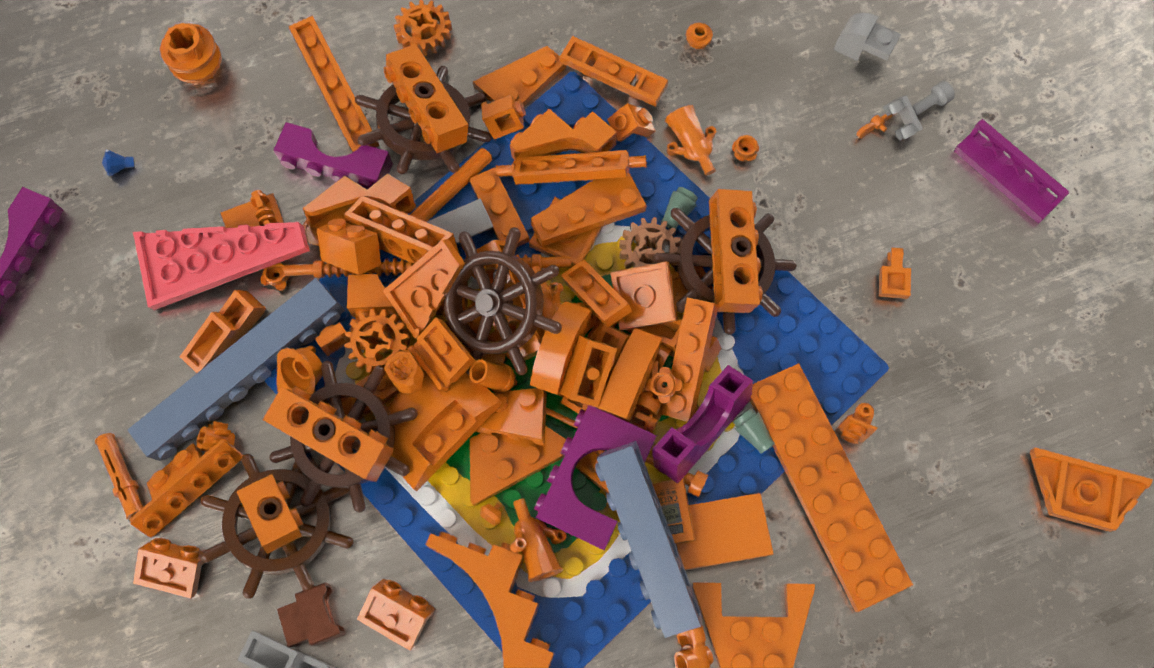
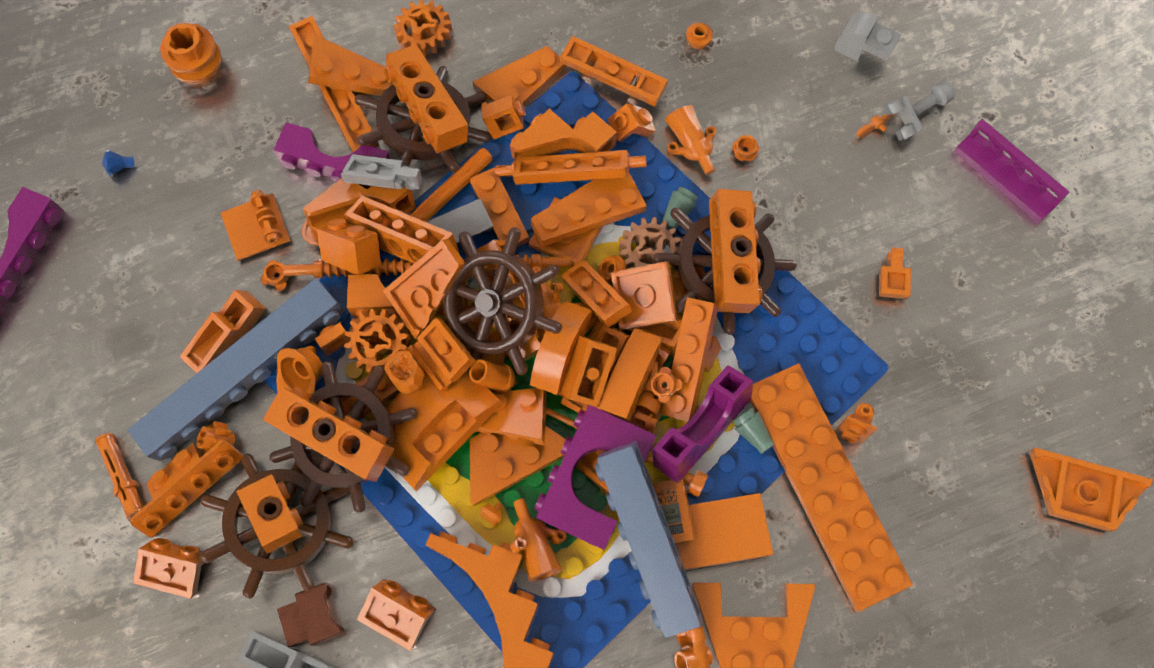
coral wing [133,222,310,310] -> none
none -> orange wing [308,34,392,96]
none -> light grey hinge [341,154,423,189]
none -> orange plate [599,255,626,284]

